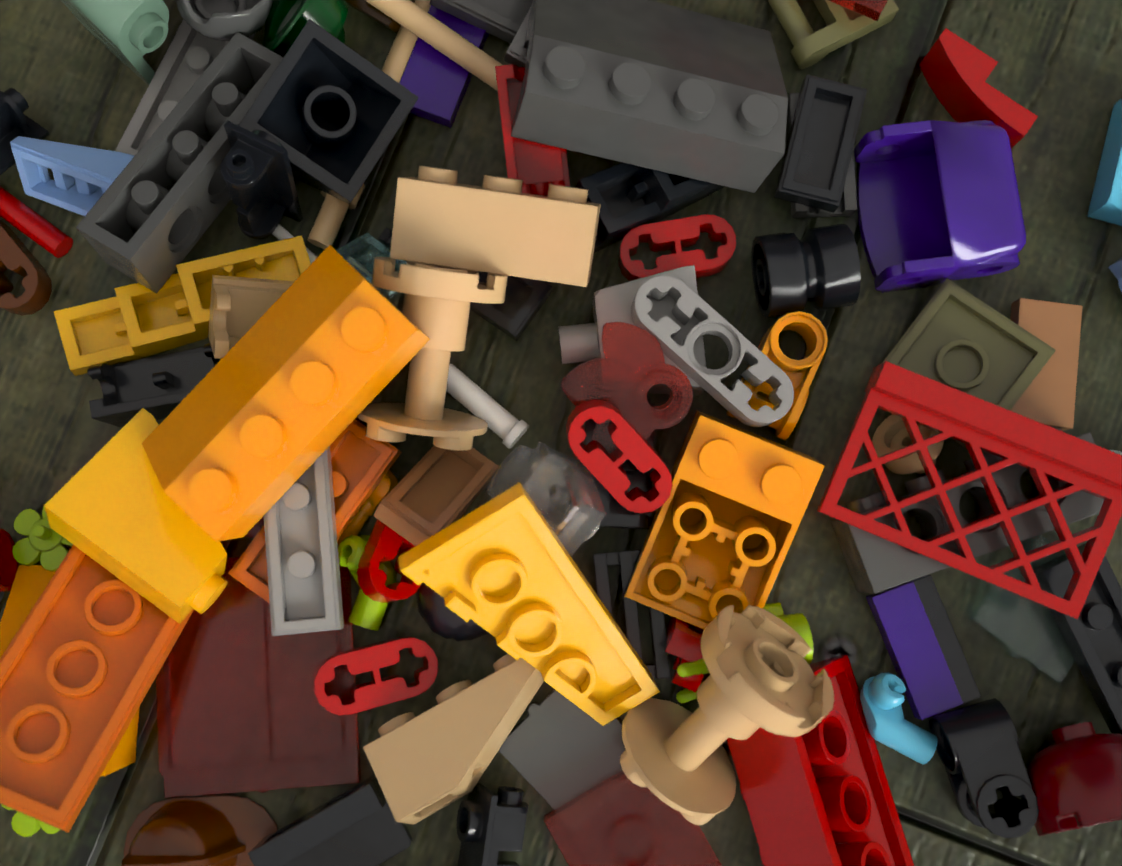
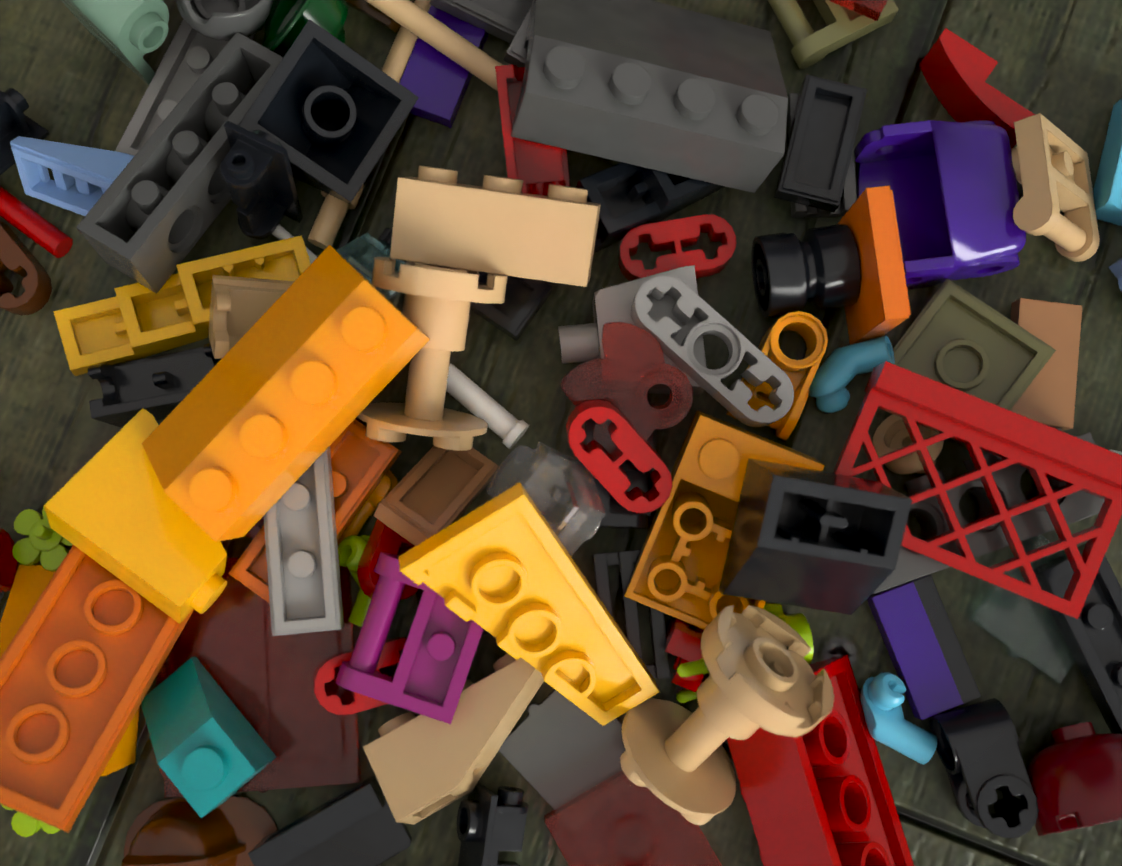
none -> teal slope [141,656,277,818]
none -> magenta plate [336,551,483,724]
none -> black slope [719,458,912,615]
none -> medium azure arm [809,336,895,413]
none -> orange tile [837,186,911,345]
none -> tan plate [1011,113,1100,262]

